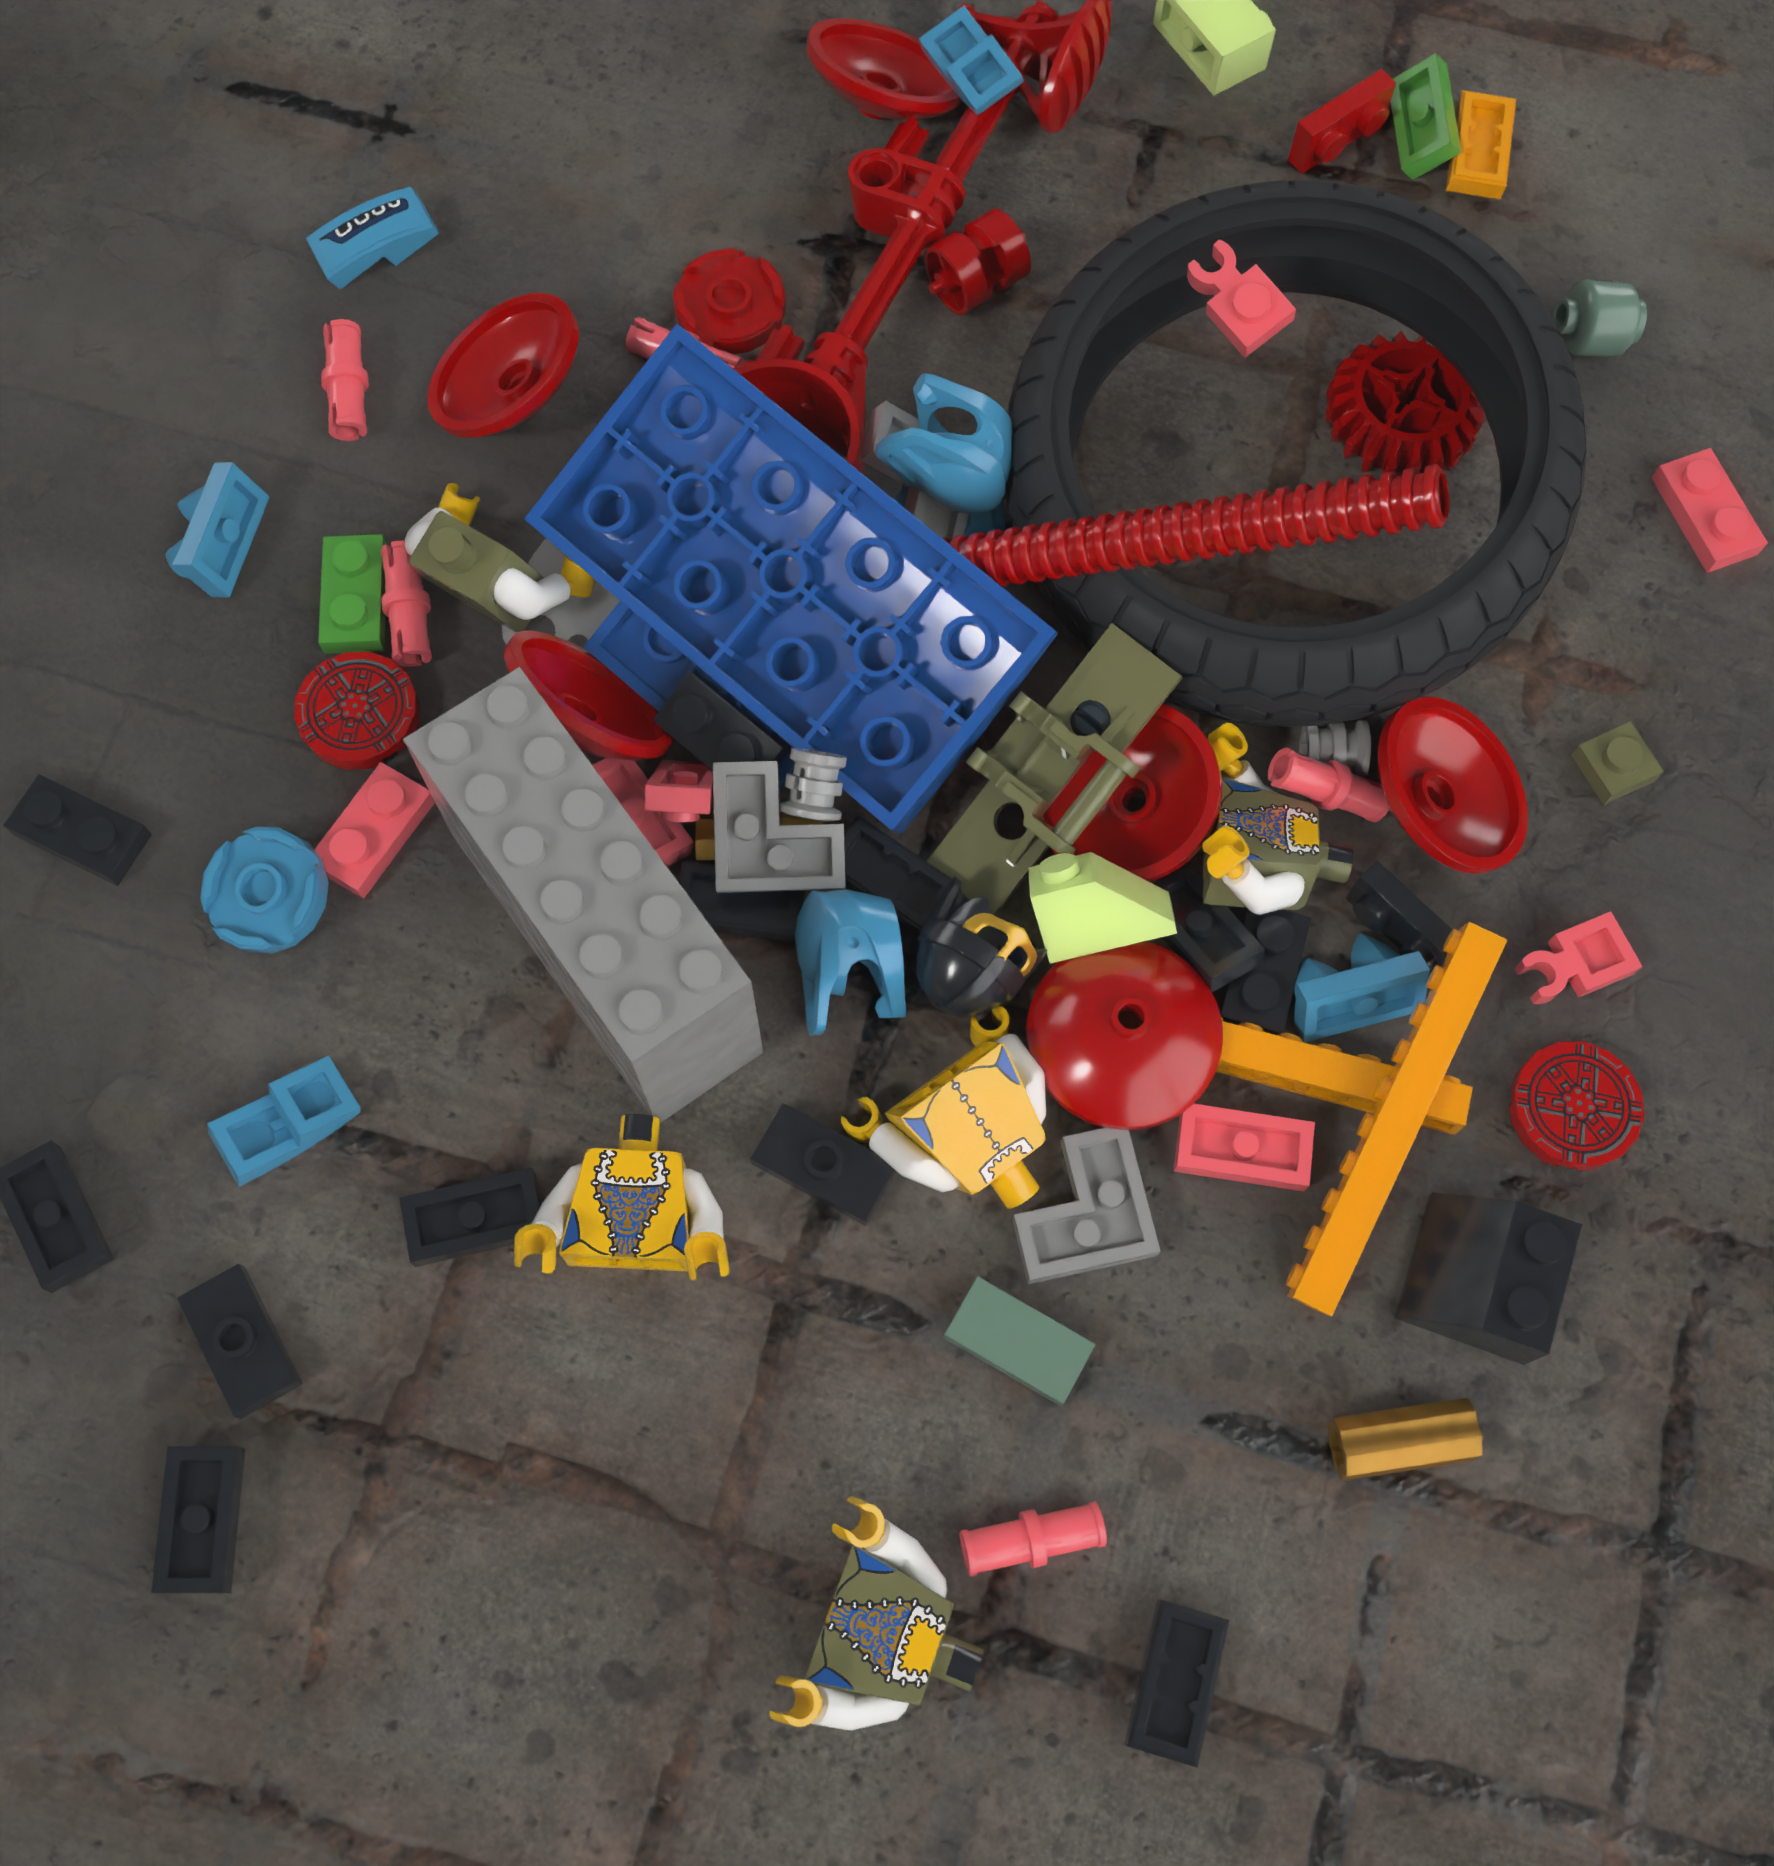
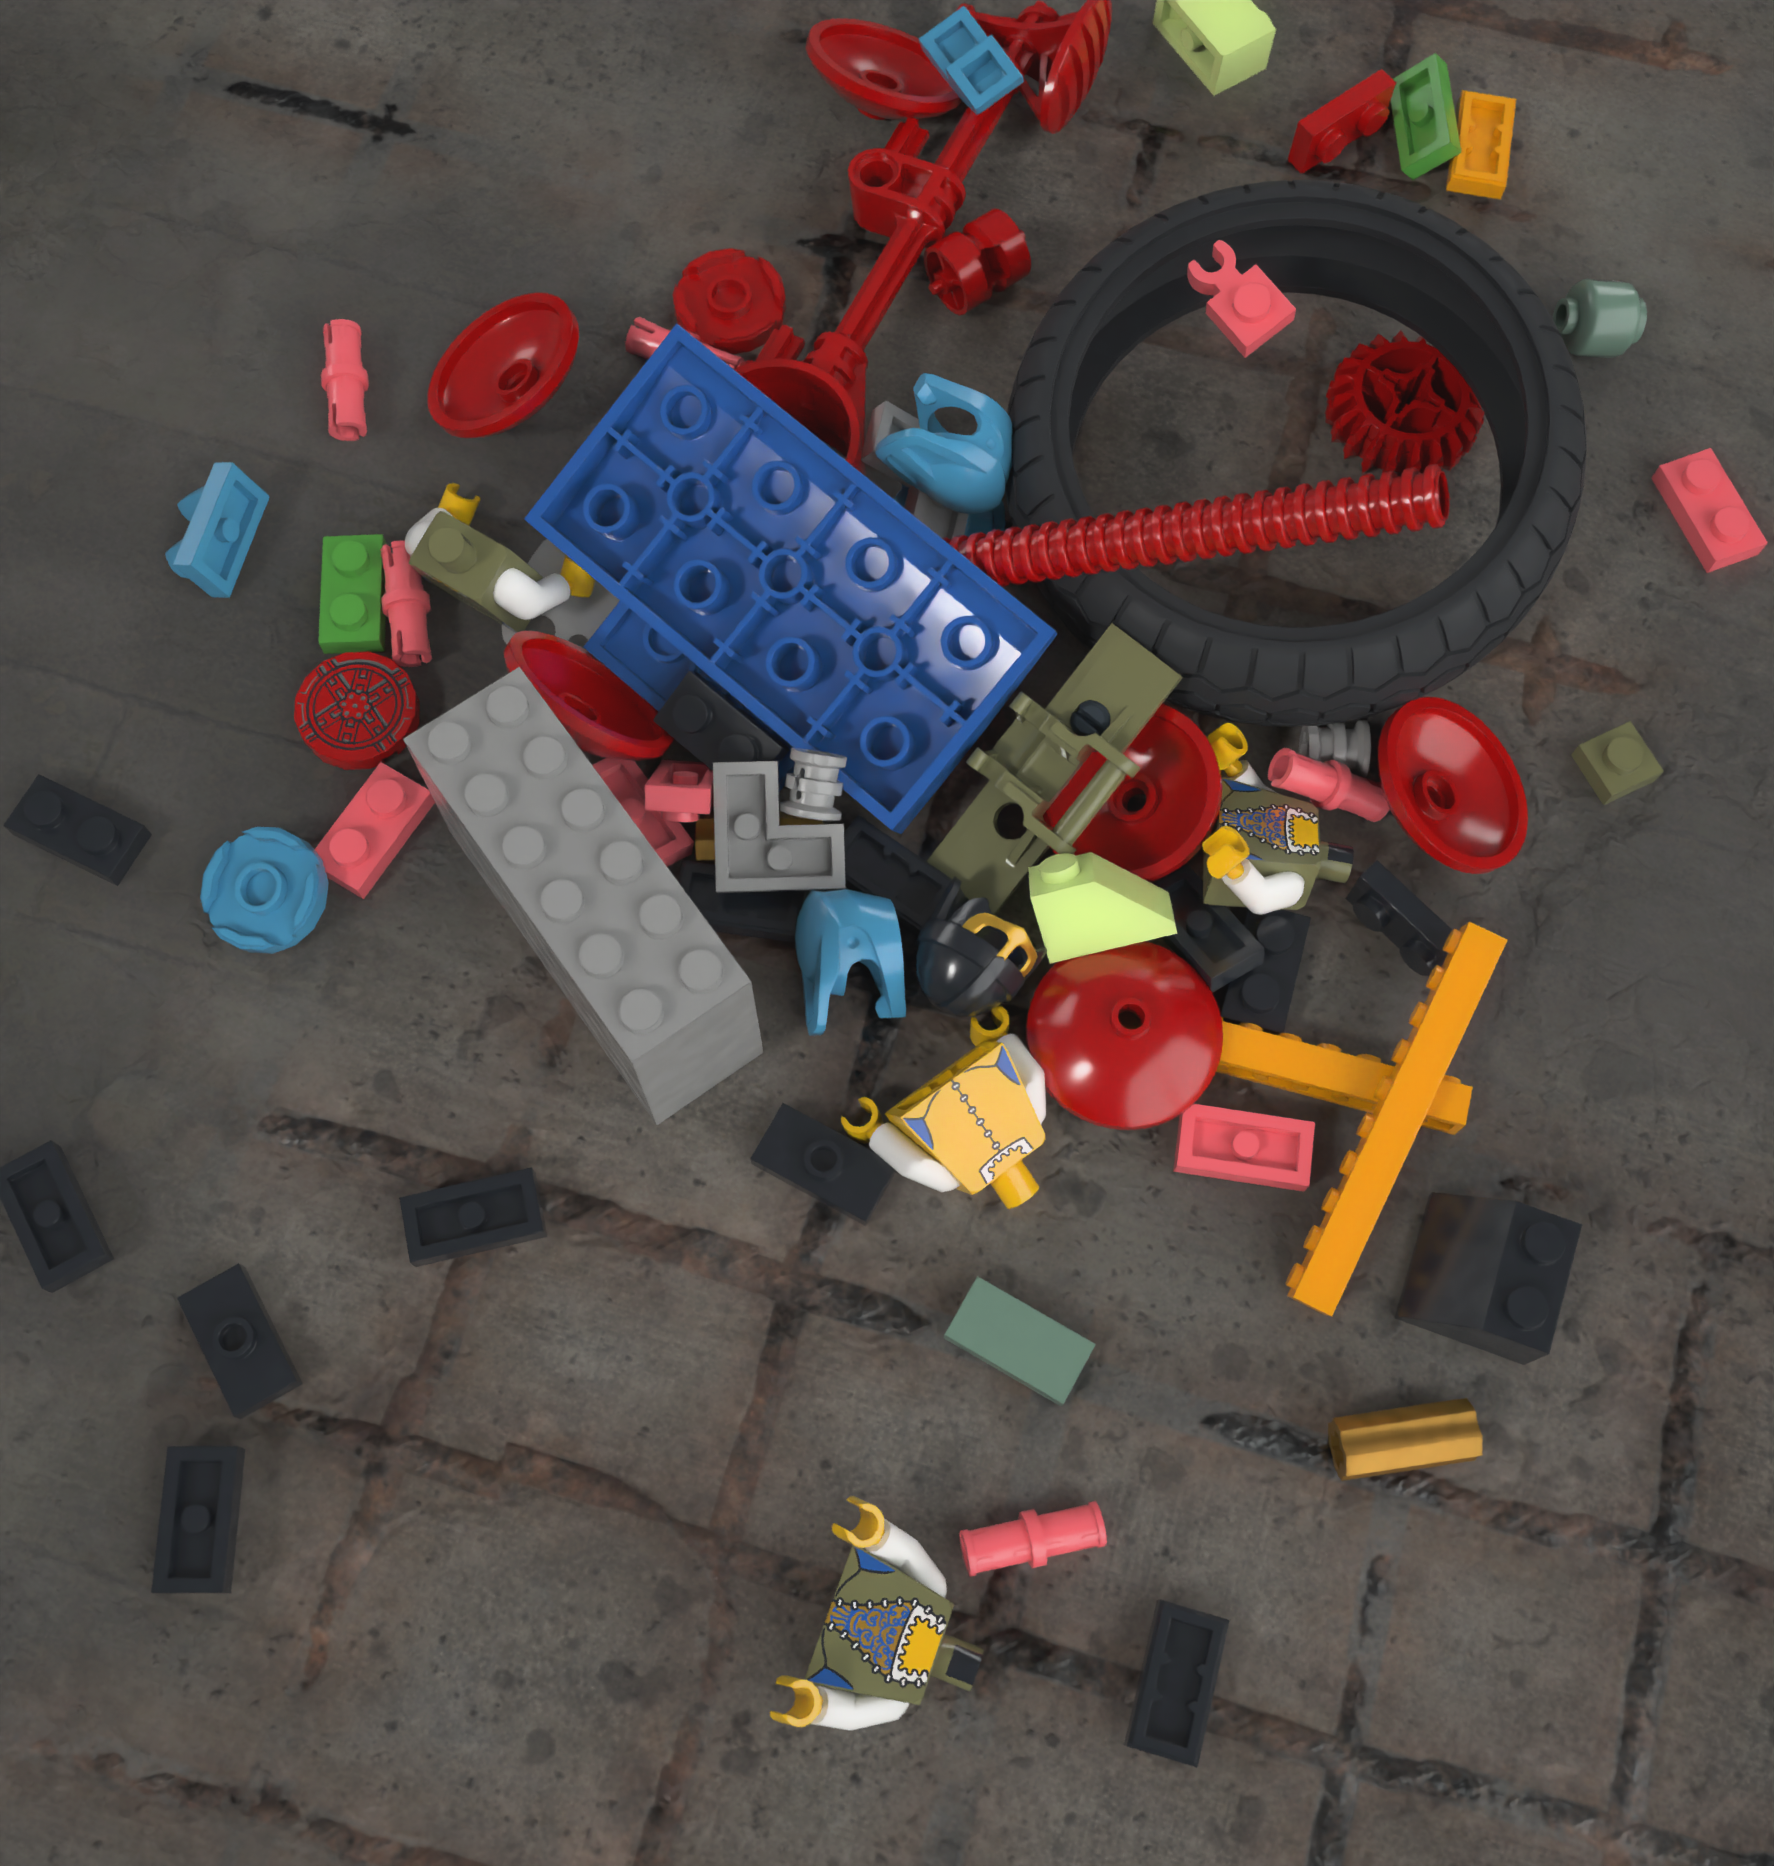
dark azure slope [207,1056,360,1187] -> none
dark azure slope [306,187,439,290] -> none
torso [514,1114,730,1280] -> none
light grey plate [1012,1128,1161,1284] -> none
dark azure tile [1294,932,1430,1043] -> none
red tile [1509,1042,1645,1171] -> none
coral plate [1514,911,1643,1004] -> none

